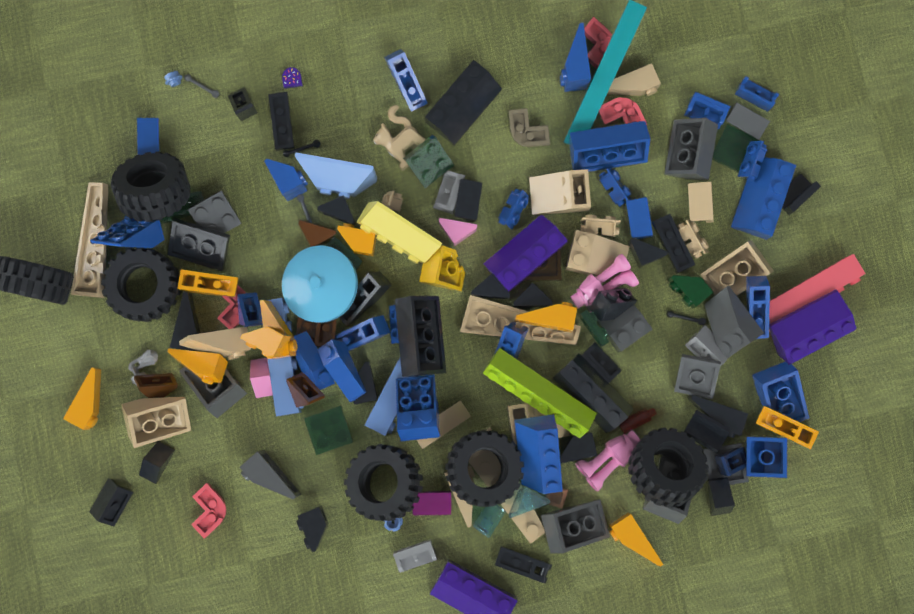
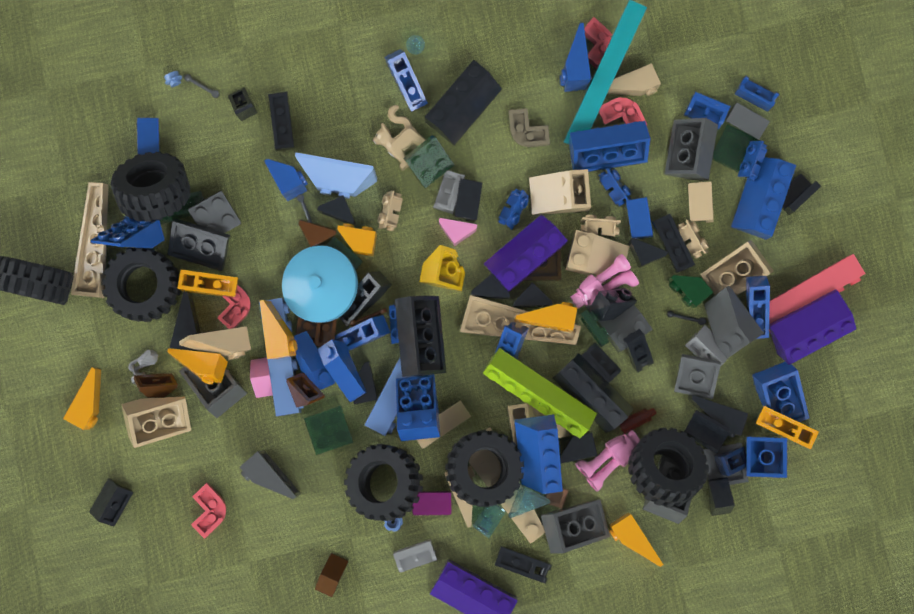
black slope [139,441,175,484] -> none
blue slope [237,293,263,327] -> none
light orange slope [240,326,291,359] -> none
dark purple tile [282,67,303,89] -> none
black hinge [283,139,321,157] -> none
black slope [296,505,329,553] -> none
light yellow slope [357,201,442,264] -> none
none -> reddish brown slope [315,553,349,597]
none -> reddish brown hinge [350,308,387,327]
none -> clear light blue tile [406,35,425,55]
none -> black plate [623,329,654,373]

